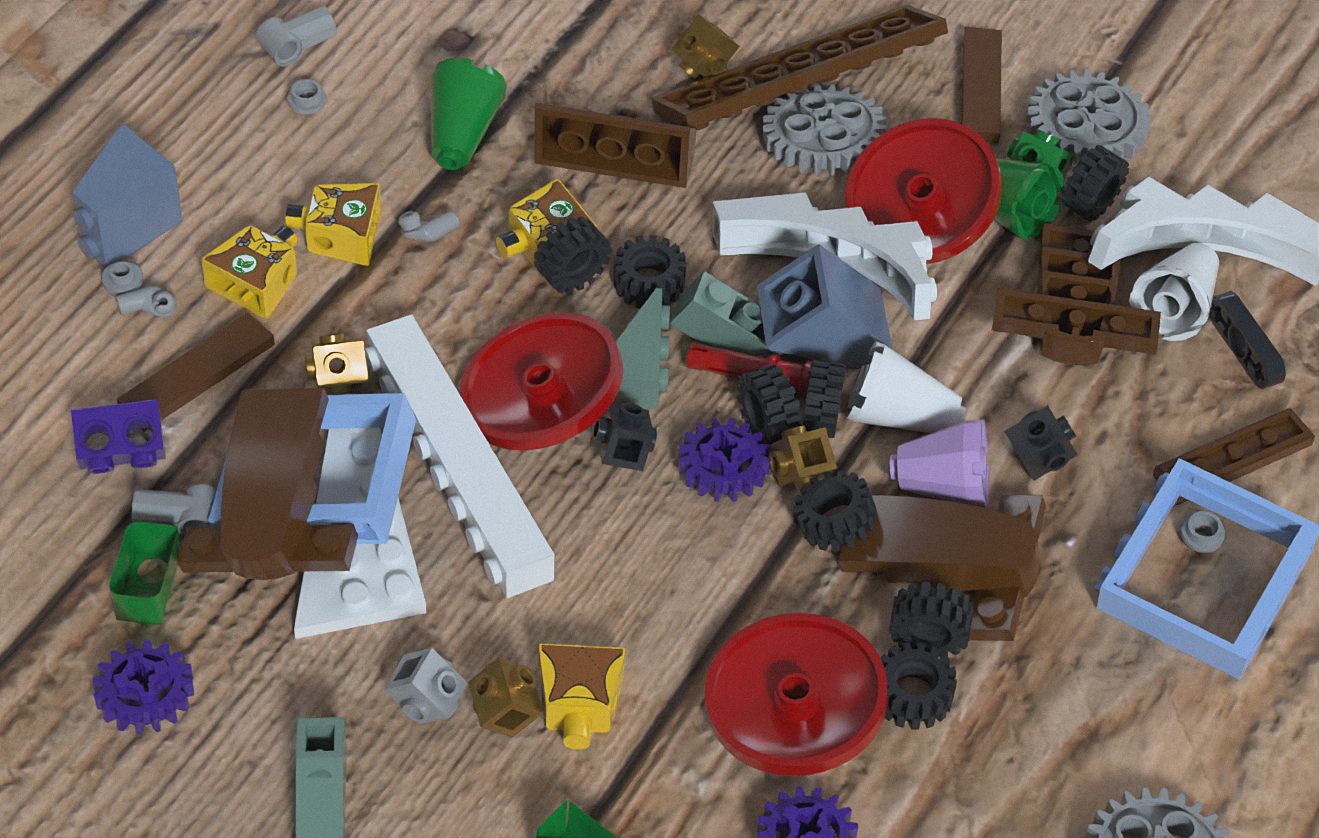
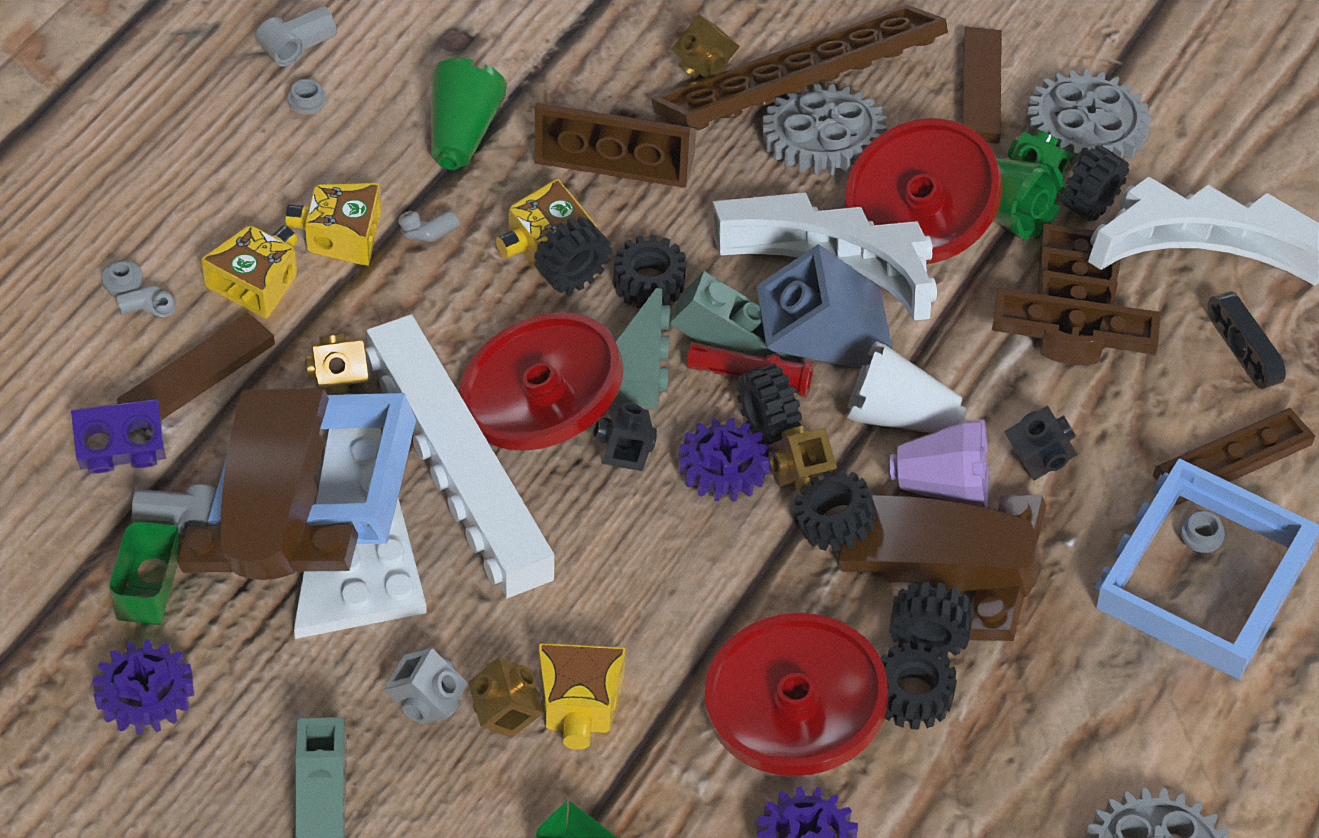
sand blue slope [72,124,183,268] -> none
black tyre [802,359,847,438] -> none
white cone [1129,243,1219,341] -> none

